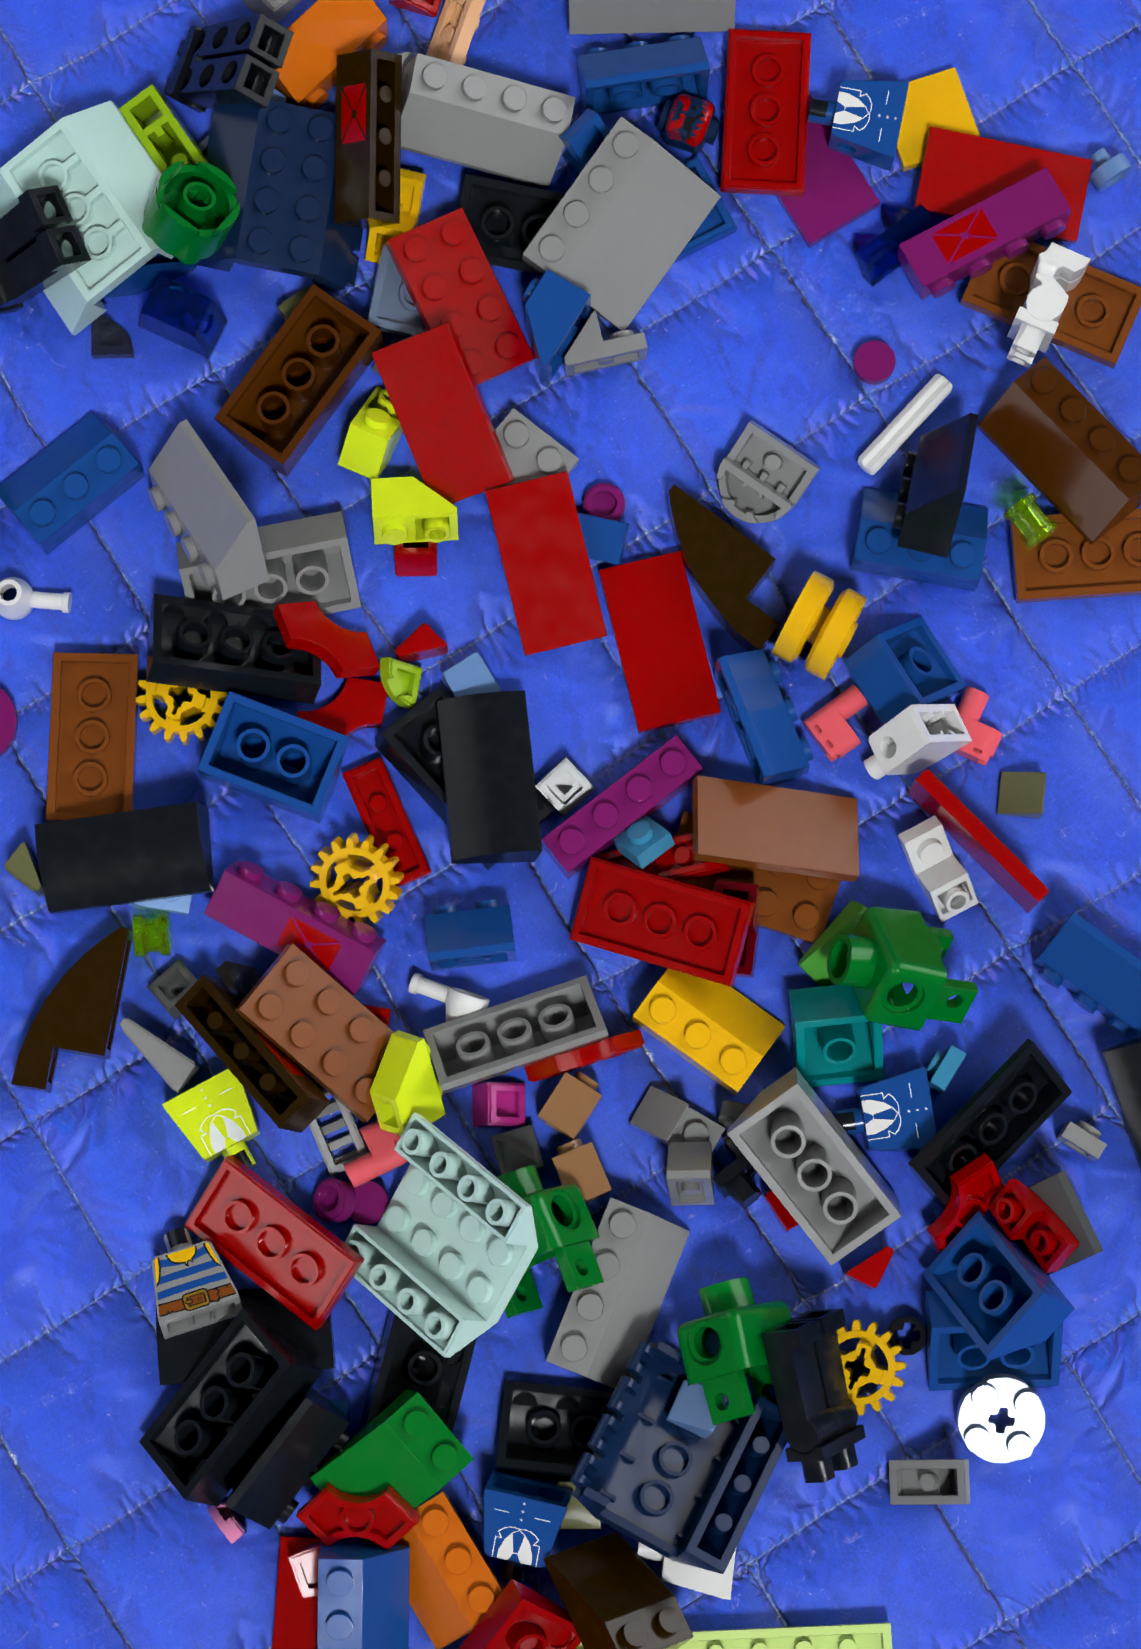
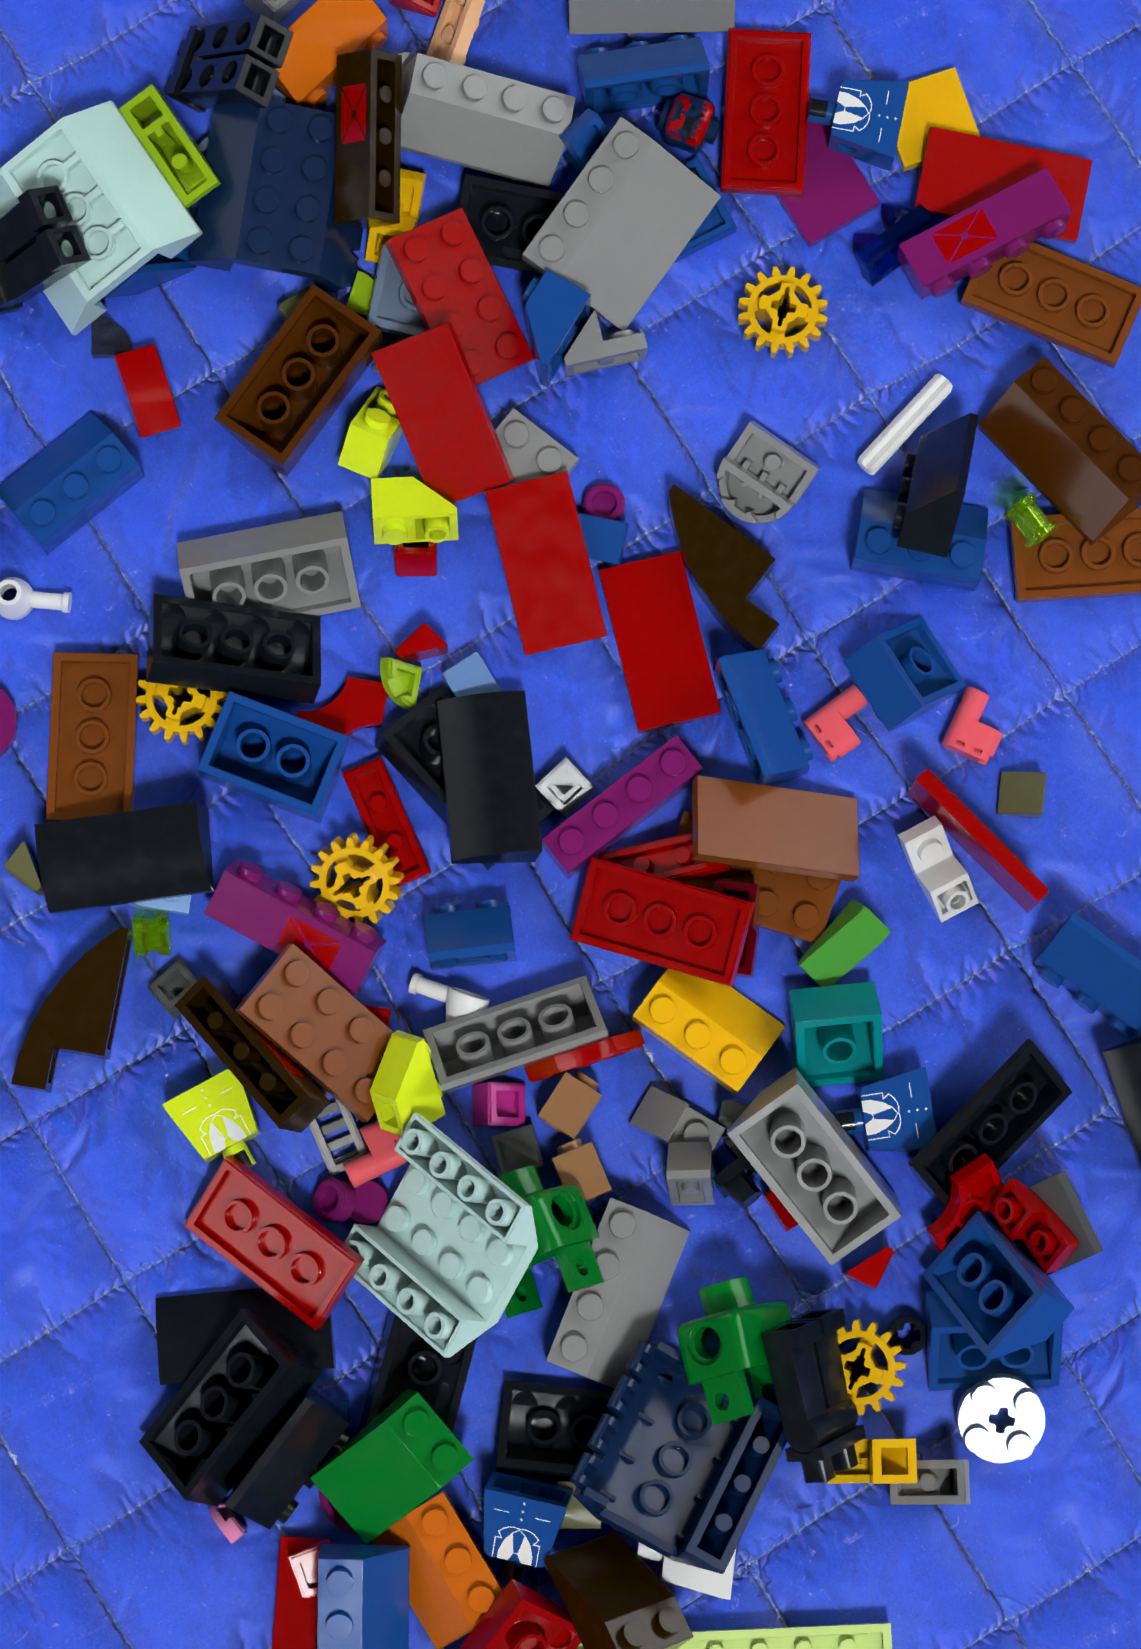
light grey slope [119,1017,200,1094] -> none
clear blue torso [138,276,228,359] -> none
green brick [142,161,240,265] -> none
light grey slope [147,419,270,600] -> none
torso [151,1228,242,1339] -> none
clear smoke tile [216,961,260,1002] -> none
red tile [273,601,381,679] -> none
red tile [296,1482,421,1550] -> none
dark azure plate [613,815,675,869] -> none
medium blue slope [666,1380,728,1439] -> none
yellow wheel [772,571,868,681] -> none
green piece [827,906,978,1031] -> none
magenta tile [853,340,896,385] -> none
white torso [864,704,972,780] -> none
dark azure plate [926,1045,967,1094] -> none
white hips [1007,242,1091,368] -> none
light grey plate [1056,1120,1107,1162] -> none
medium blue tile [1089,147,1133,192] -> none
none -> red slope [113,344,181,438]
none -> lime tile [346,271,375,319]
none -> yellow gear [737,266,828,359]
none -> yellow slope [825,1438,917,1484]

